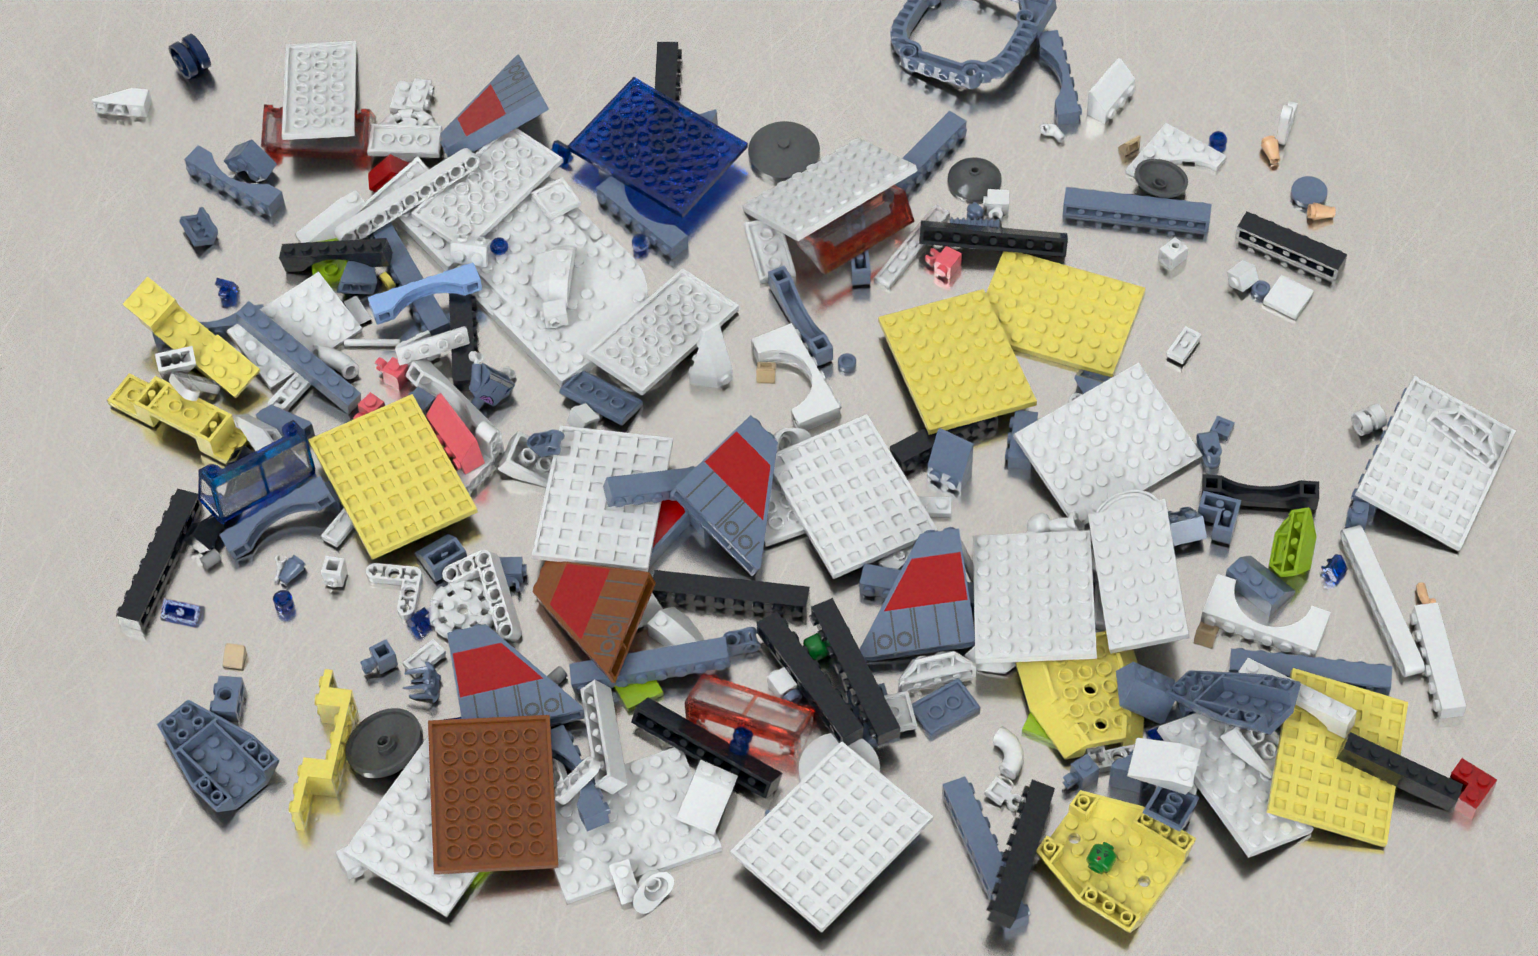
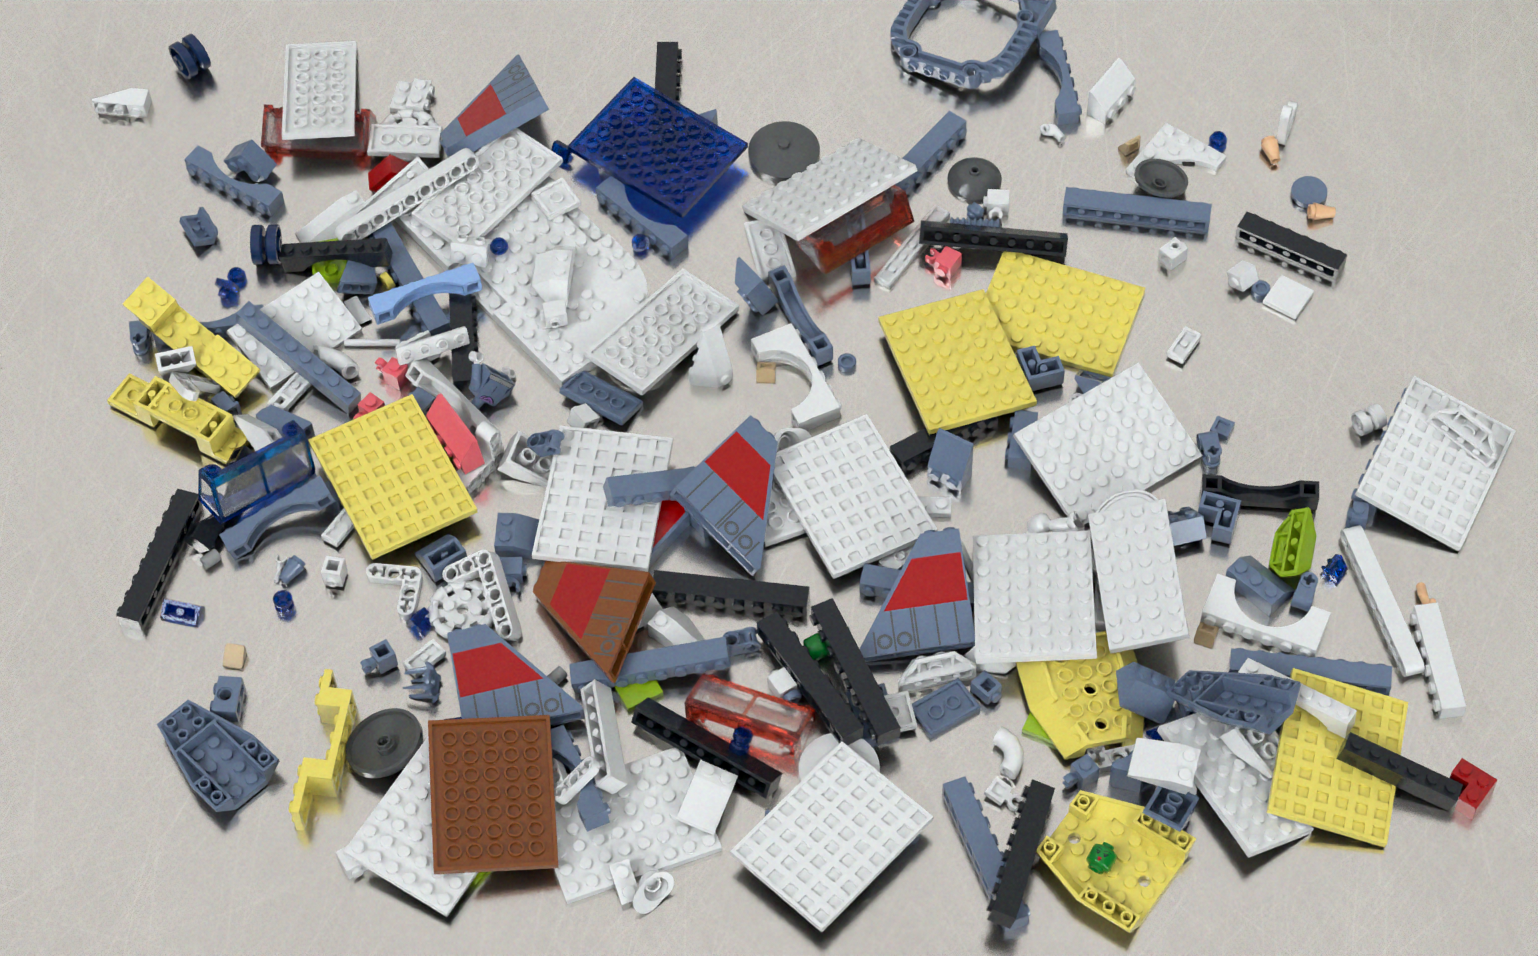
none -> sand blue piece [129,320,151,355]
none -> sand blue brick [211,391,242,419]
none -> clear blue plate [227,267,246,285]
none -> dark blue wheel [250,224,282,265]
none -> sand blue slope [494,513,539,559]
none -> sand blue slope [735,257,779,316]
none -> sand blue brick [970,670,1002,705]
none -> sand blue brick [1016,345,1065,391]
none -> sand blue piece [1290,572,1318,612]

